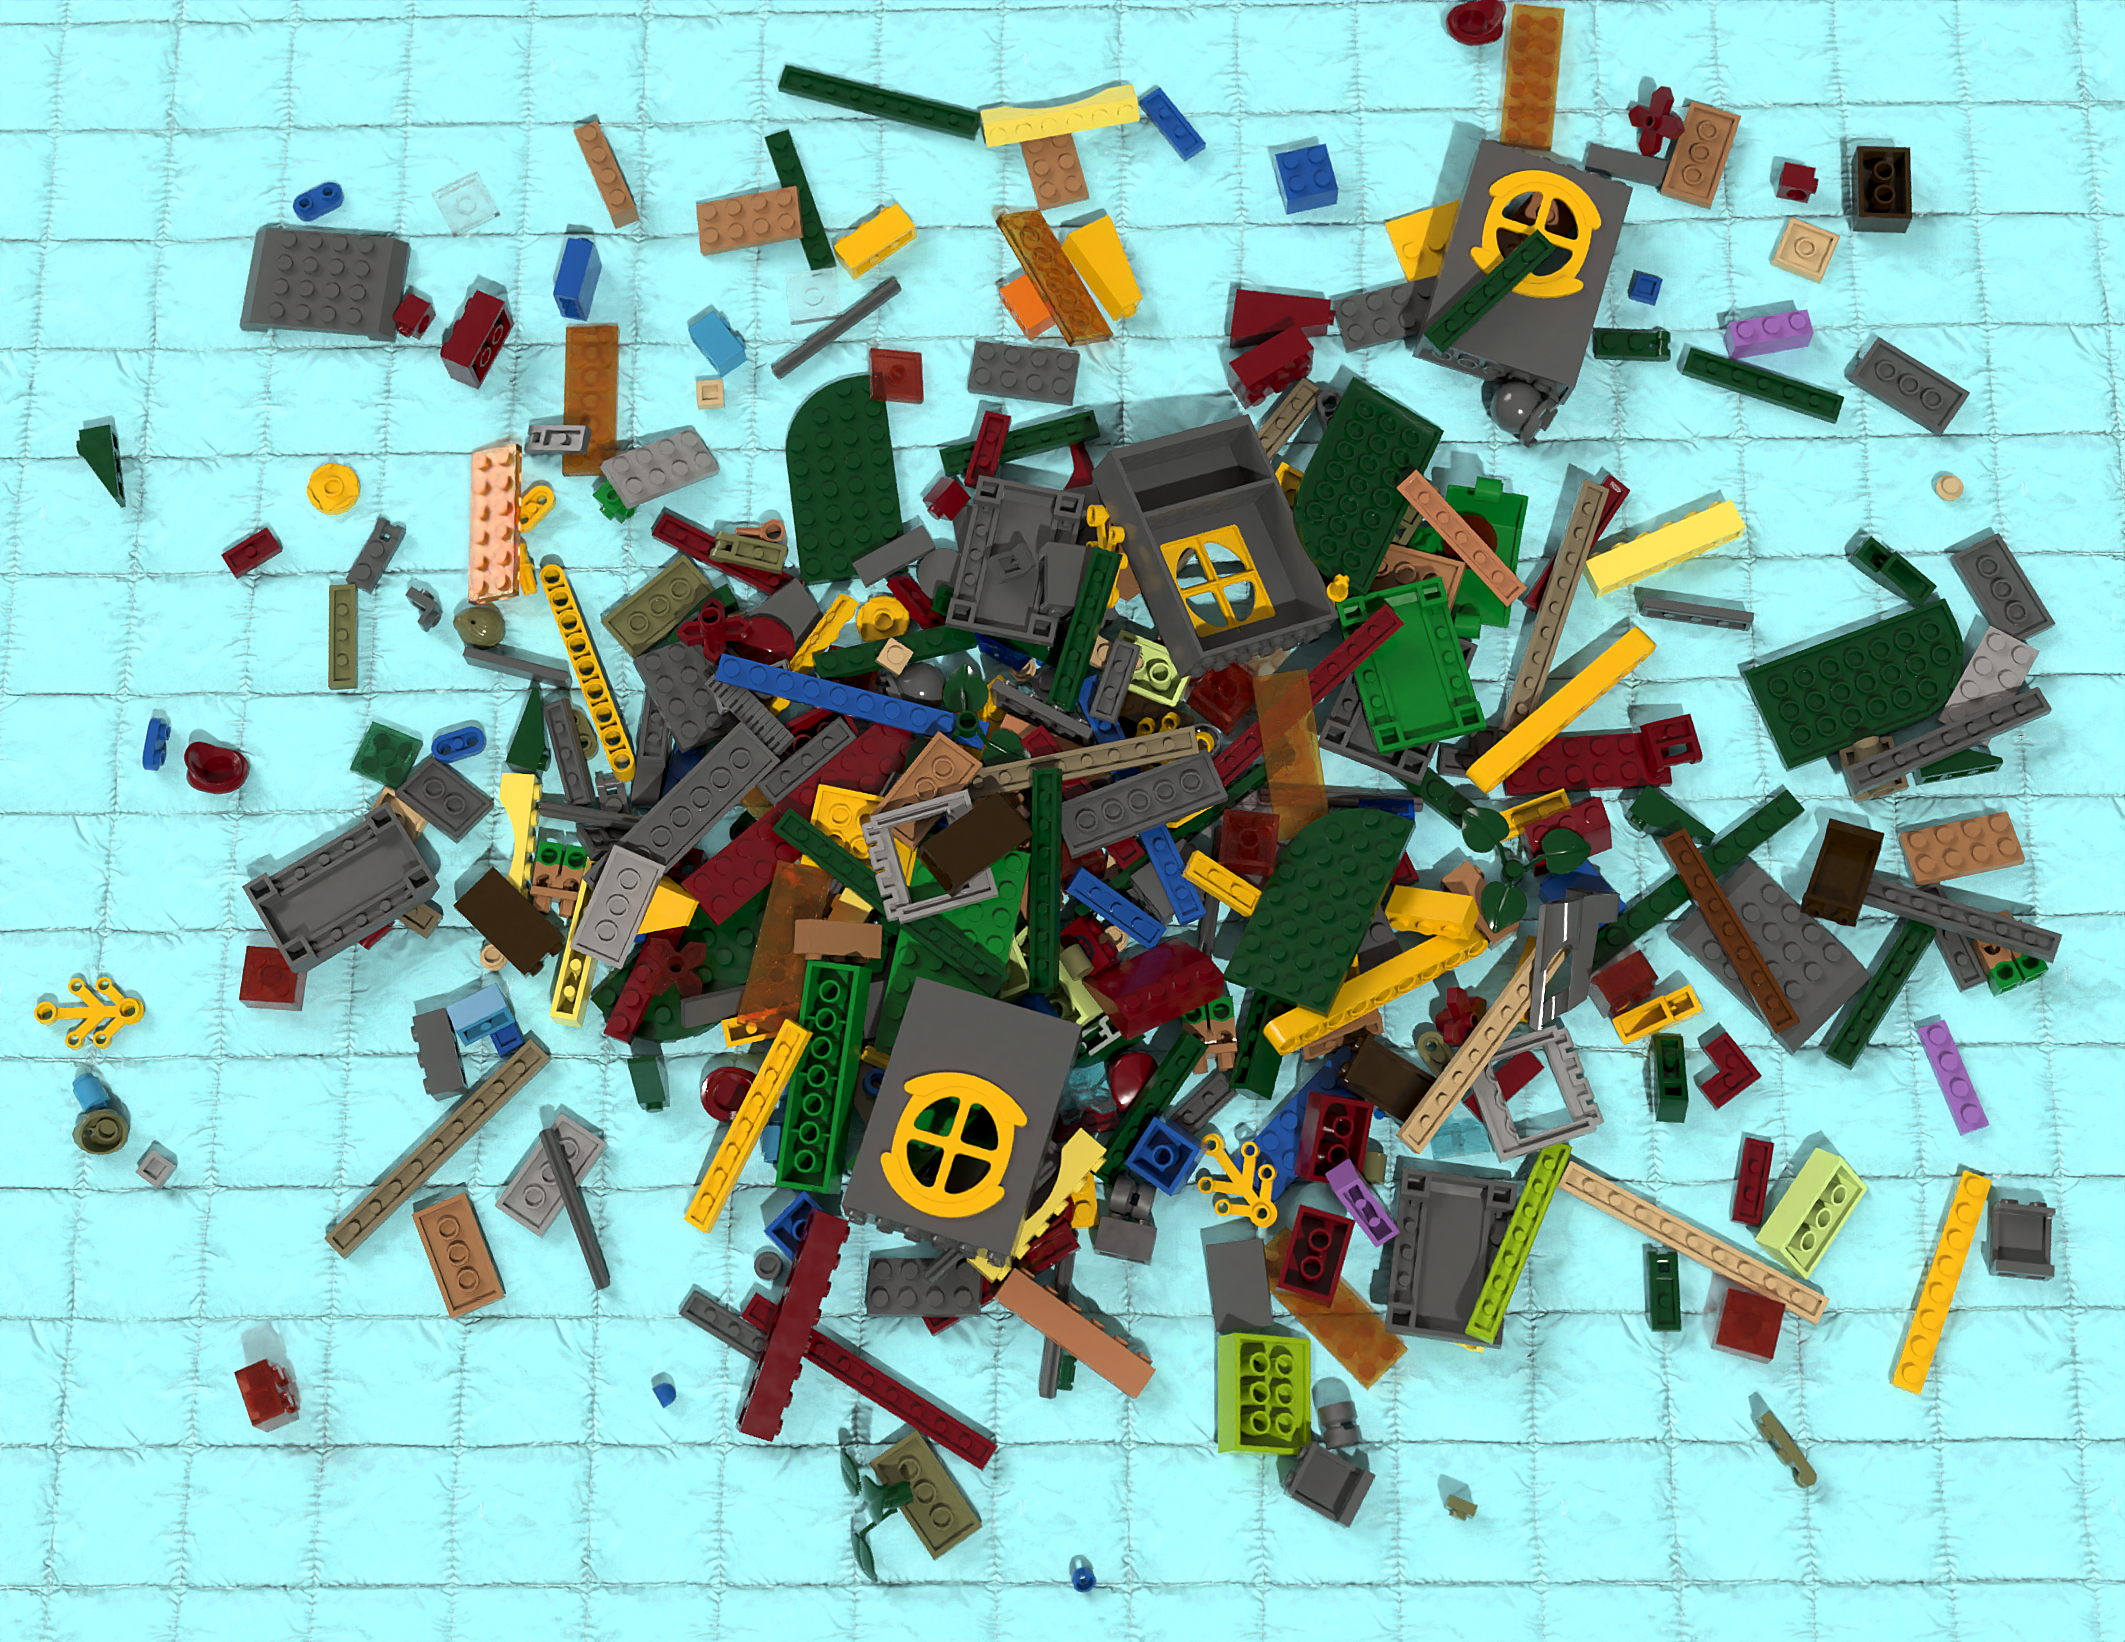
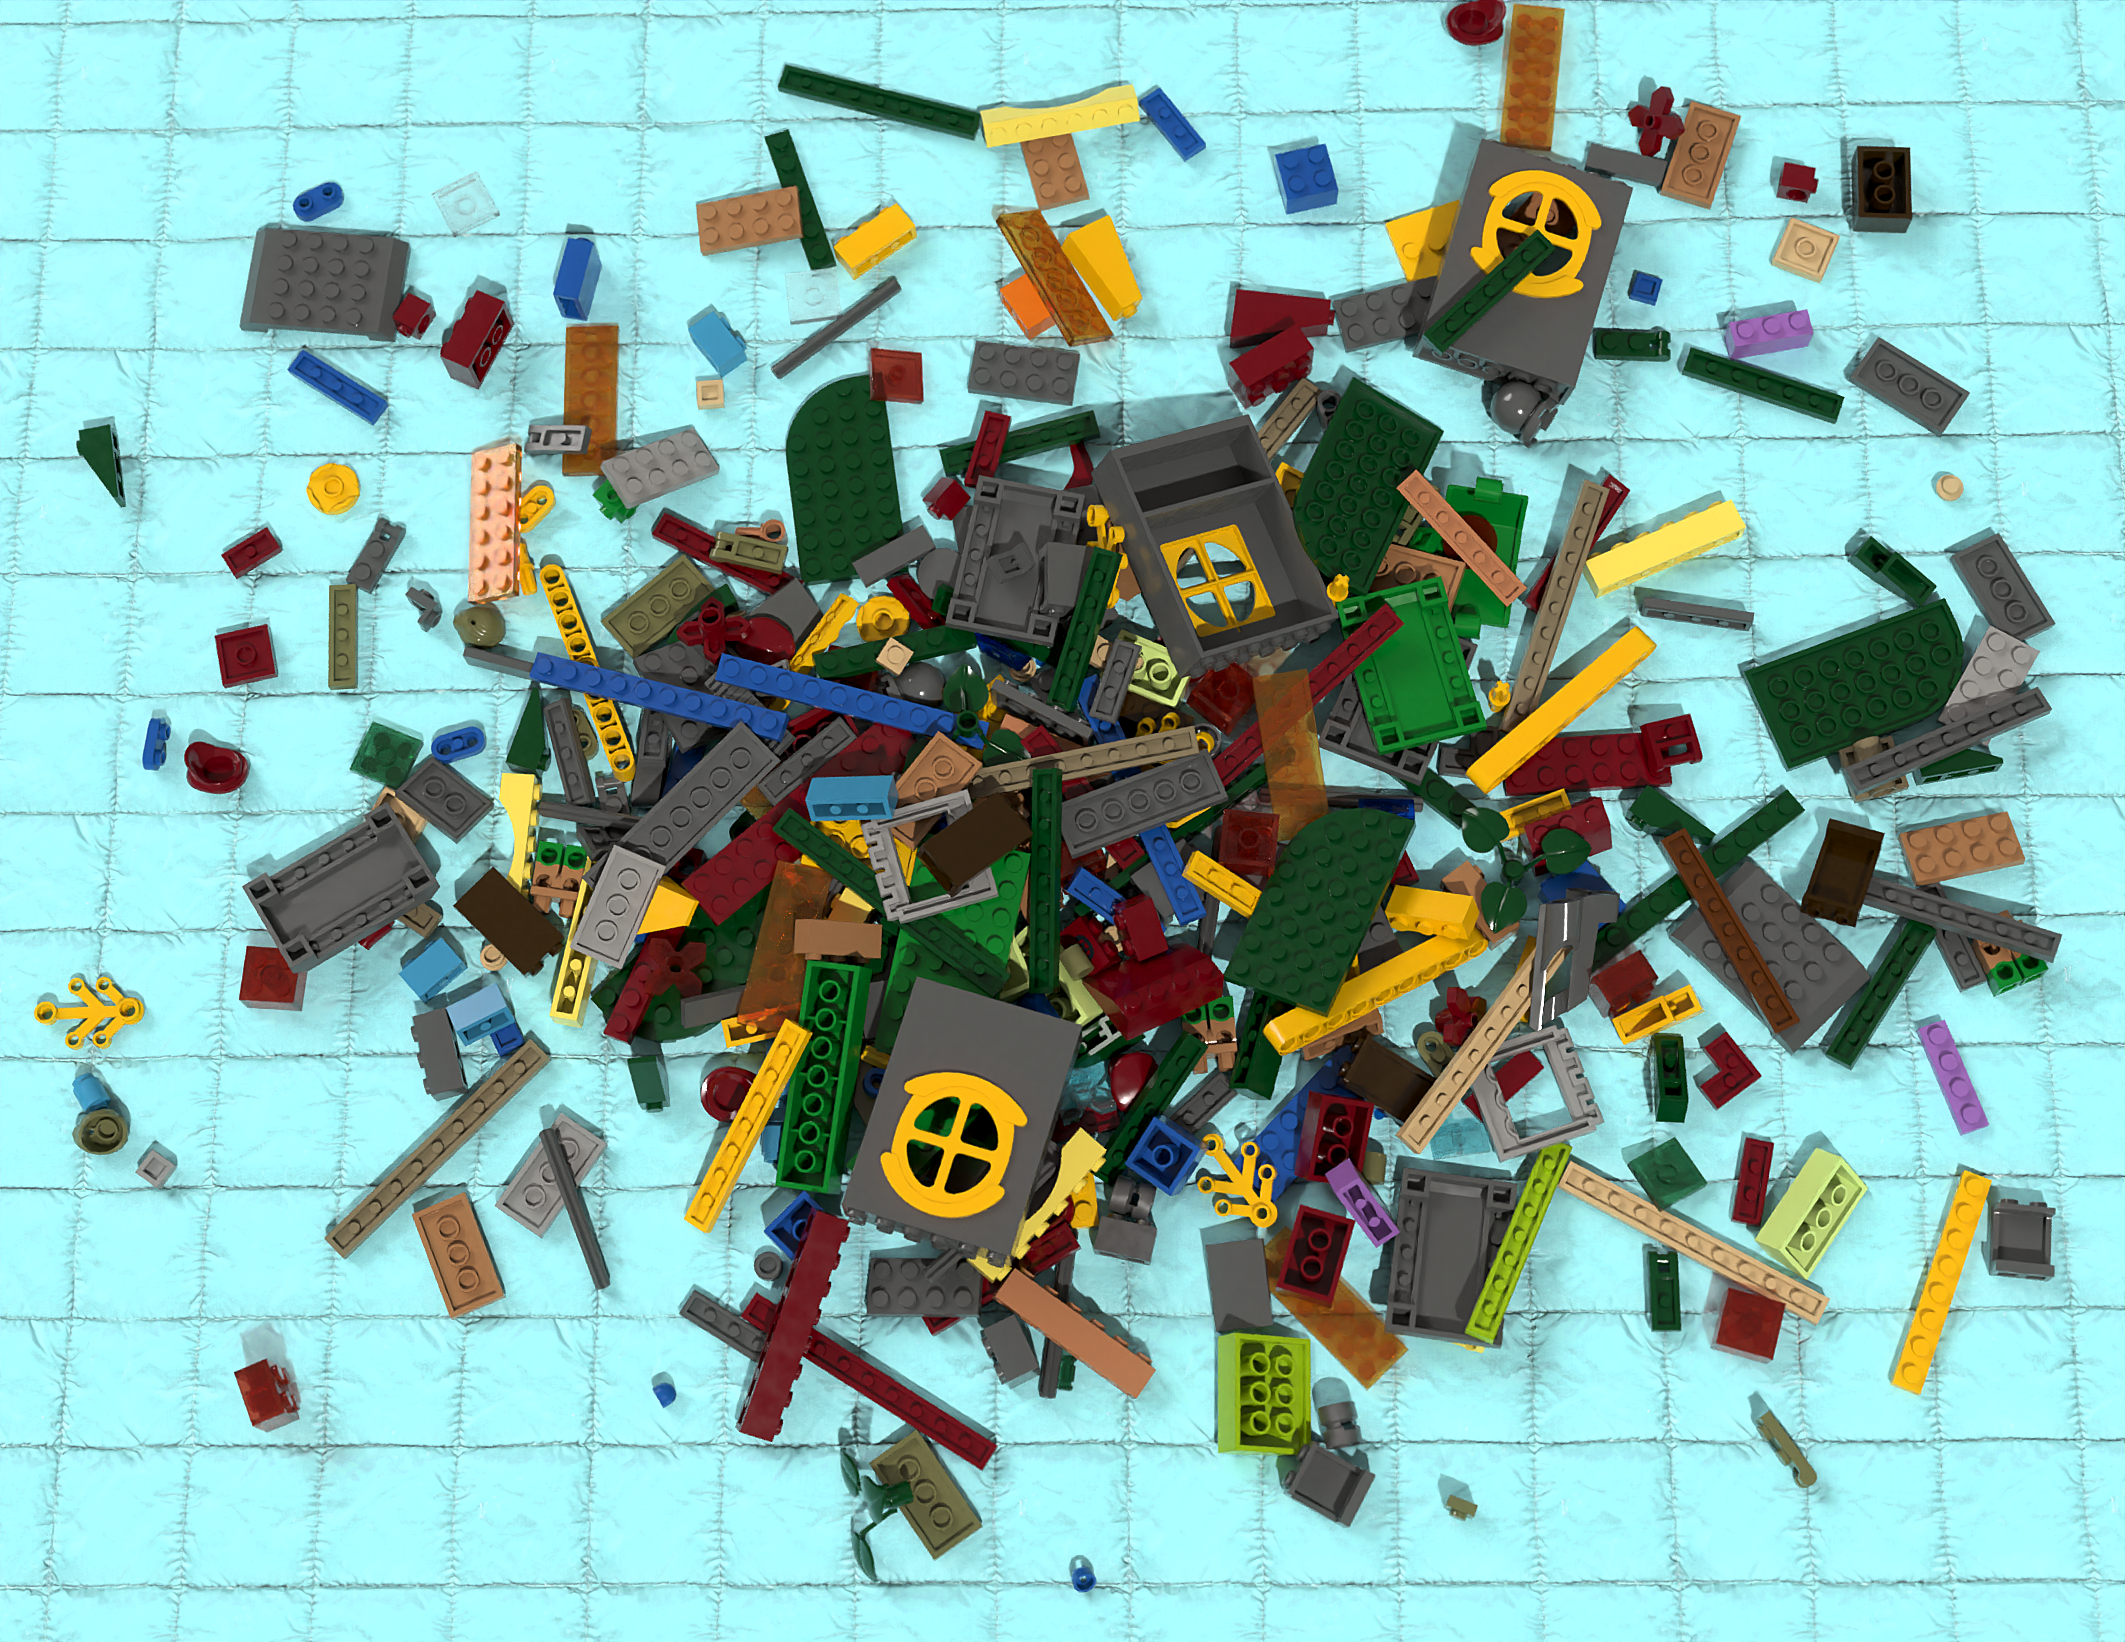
medium nougat brick [573,121,639,229] -> none
none -> dark red plate [215,624,278,689]
none -> blue plate [287,350,389,426]
none -> dark azure brick [399,938,468,1004]
none -> blue plate [529,652,790,743]
none -> dark azure brick [805,775,899,821]
none -> dark grey brick [981,1314,1041,1389]
none -> dark red brick [1113,894,1169,962]
none -> yellow axle [1488,680,1511,713]
none -> clear green tile [1627,1137,1708,1213]

